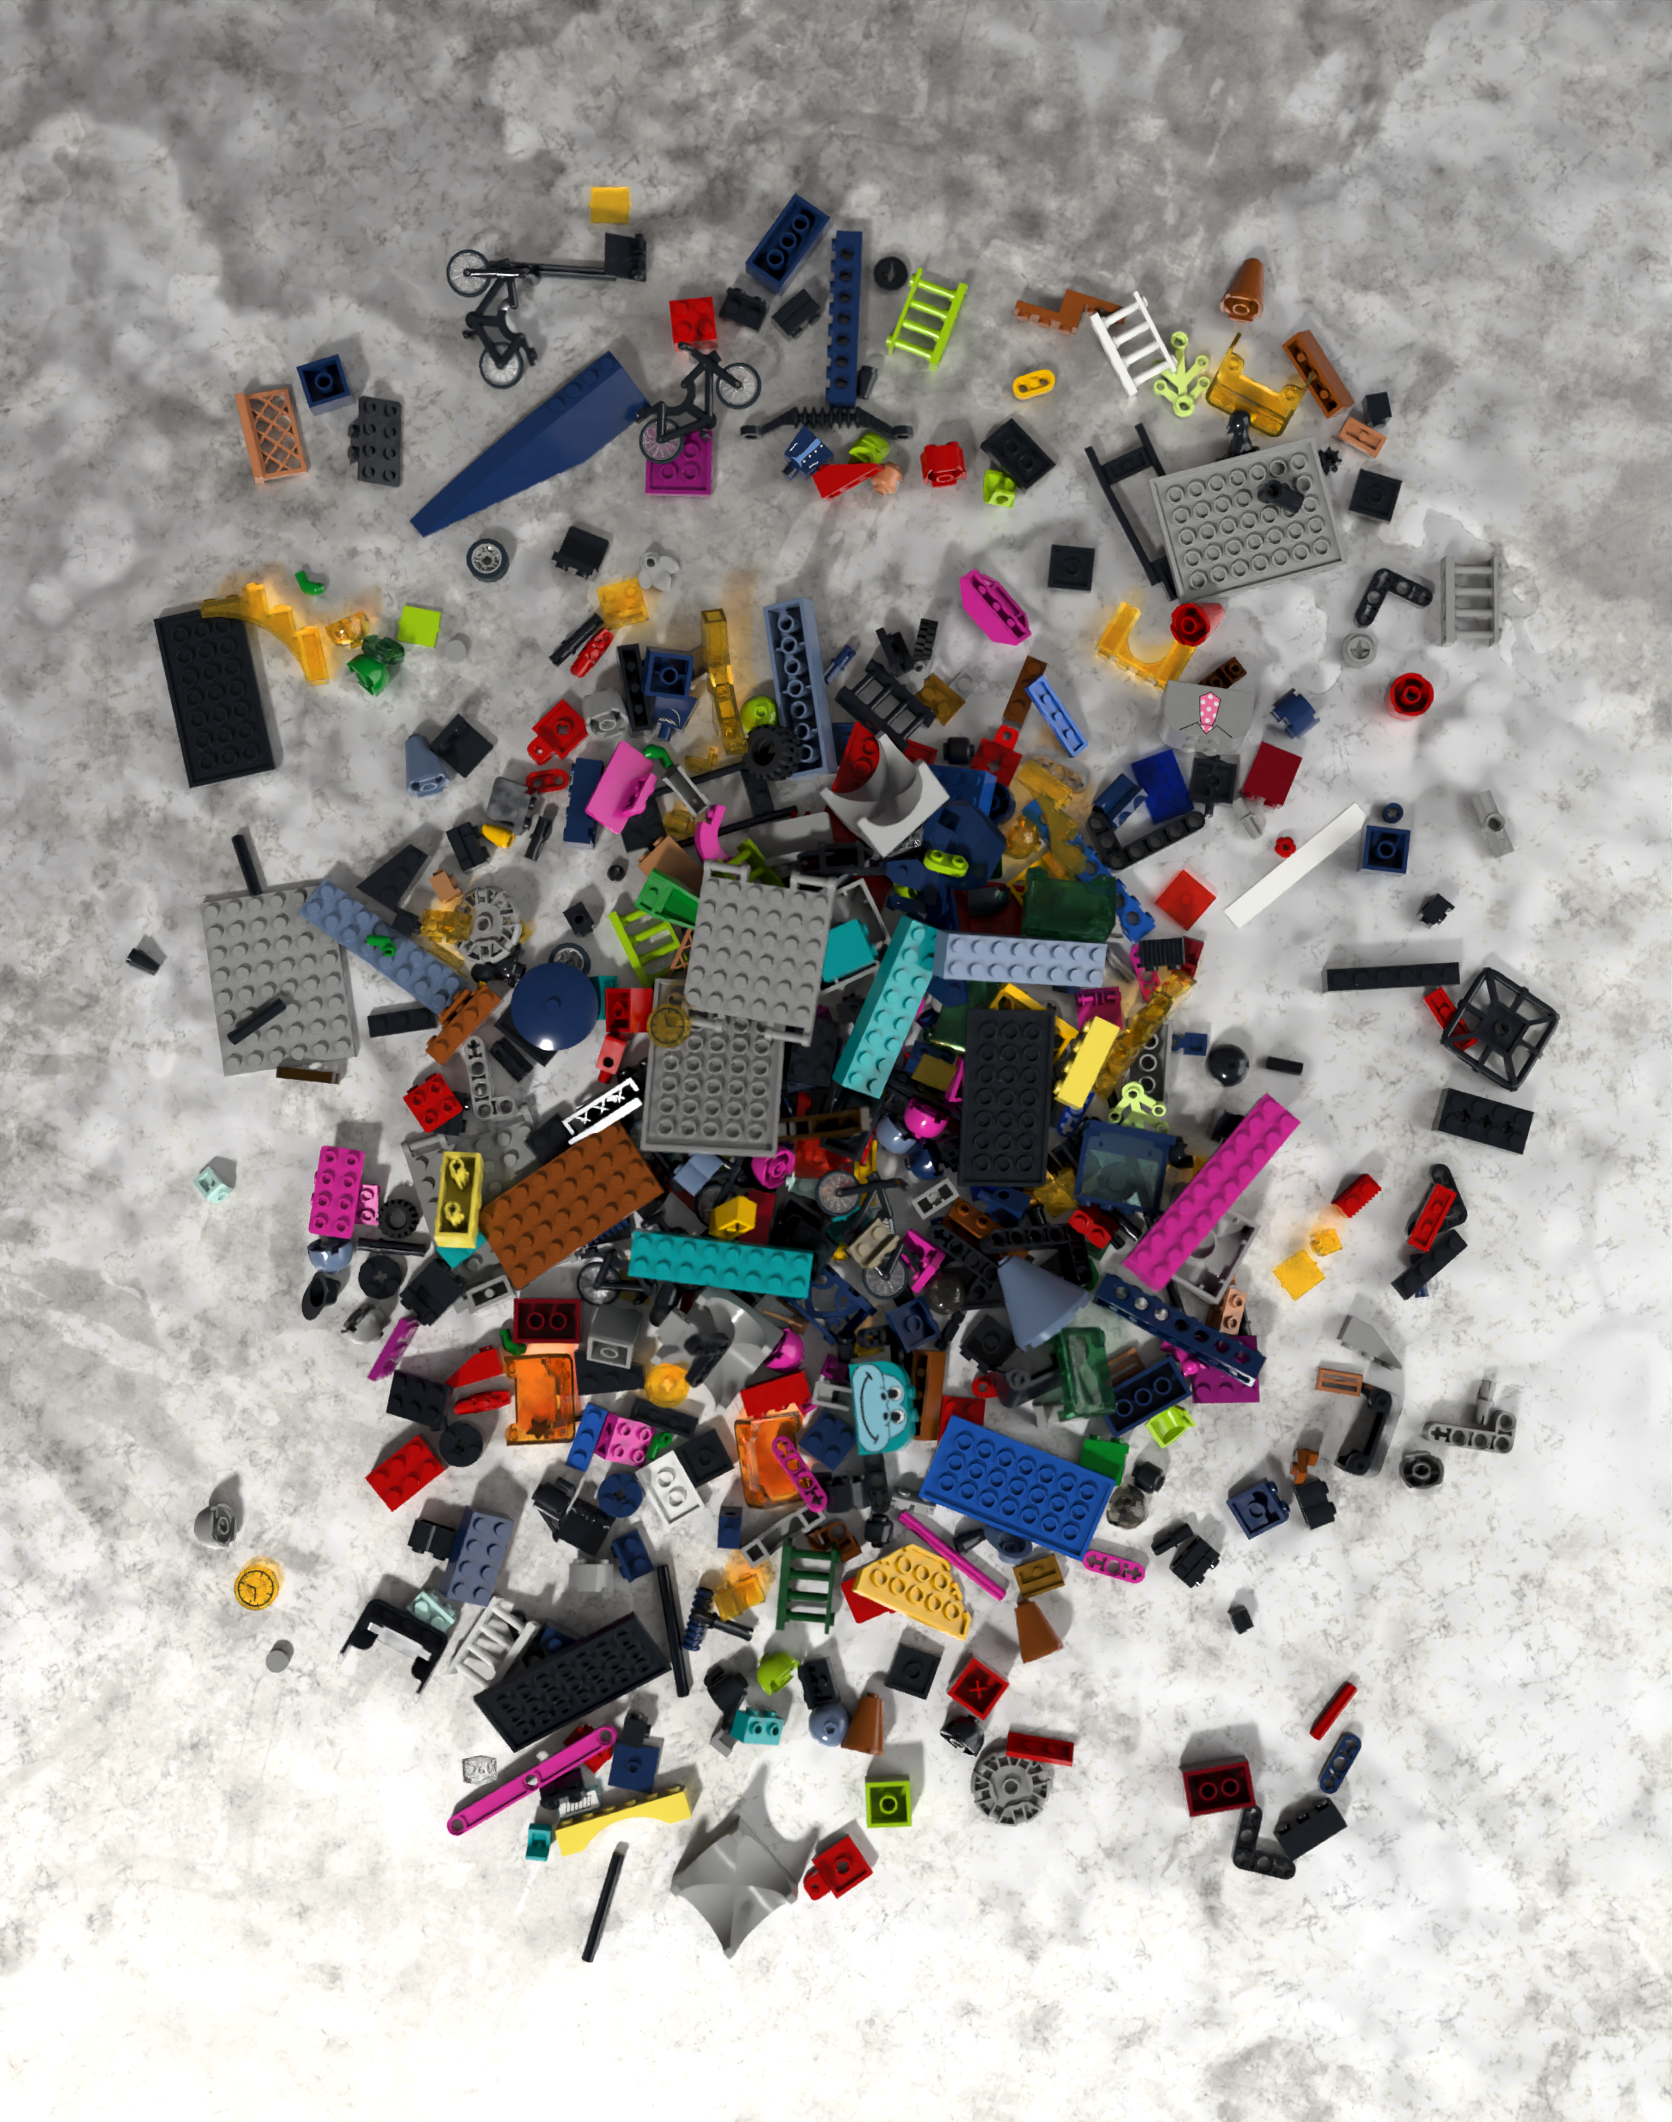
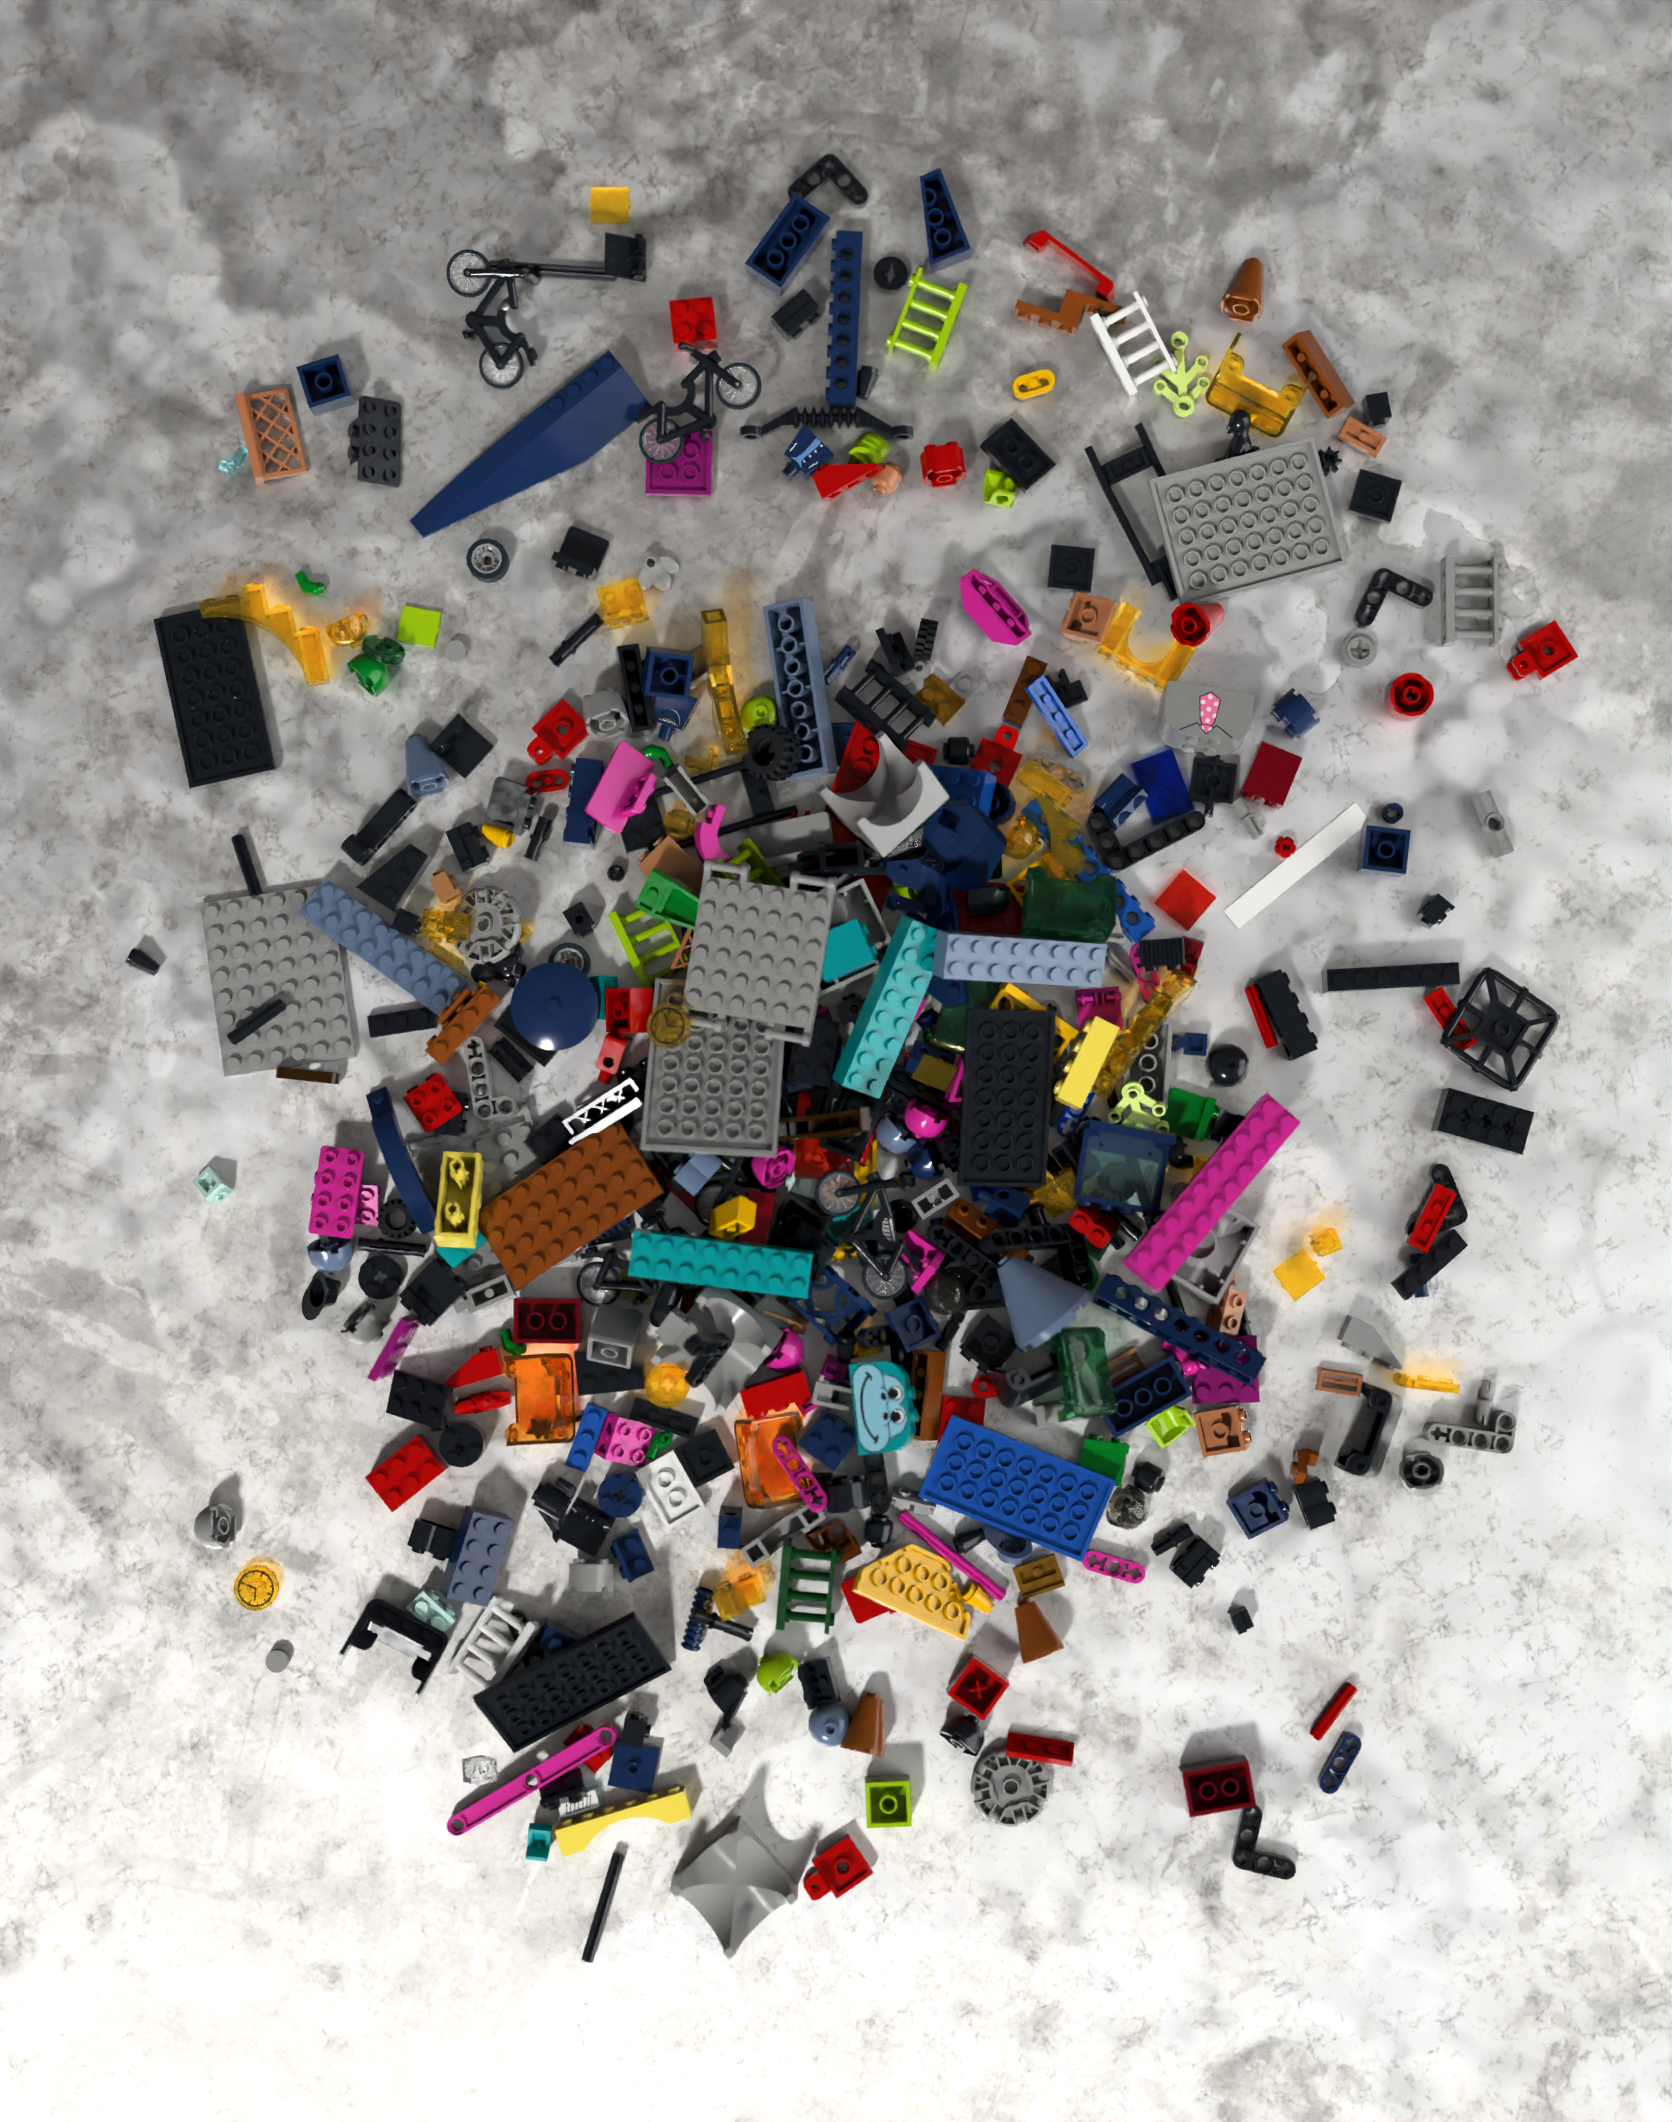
green arm [367,934,397,957] -> none
red hinge [570,627,614,678] -> none
black axle [656,1564,689,1698] -> none
black bracket [718,287,768,335] -> none
teal brick [730,1707,785,1745] -> none
dark tan bracket [846,1218,900,1269] -> none
black plate [884,1642,941,1700] -> none
lime plate [923,850,968,877] -> none
dark blue tile [1052,985,1081,994] -> none
reddish brown slope [1198,656,1247,689] -> none
black piece [1257,480,1304,514] -> none
black hinge [1265,1056,1303,1076] -> none
black brick [1273,1798,1348,1862] -> none
red brick [1331,1173,1382,1218] -> none
none -> clear light blue arm [218,447,248,475]
none -> black beam [340,788,418,866]
none -> dark blue arch [366,1086,437,1235]
none -> black beam [788,154,868,209]
none -> black hair [890,1199,918,1233]
none -> black piece [898,1171,916,1187]
none -> dark blue wedge [920,168,972,273]
none -> yellow cone [961,1582,994,1614]
none -> red piece [1023,230,1114,303]
none -> black plate [1045,669,1088,710]
none -> nougat plate [1061,591,1118,645]
none -> green bracket [1159,1087,1218,1142]
none -> nougat plate [1193,1403,1252,1457]
none -> red axle [1245,985,1278,1048]
none -> black brick [1253,969,1318,1061]
none -> clear yellow plate [1393,1372,1460,1394]
none -> red plate [1506,620,1579,681]

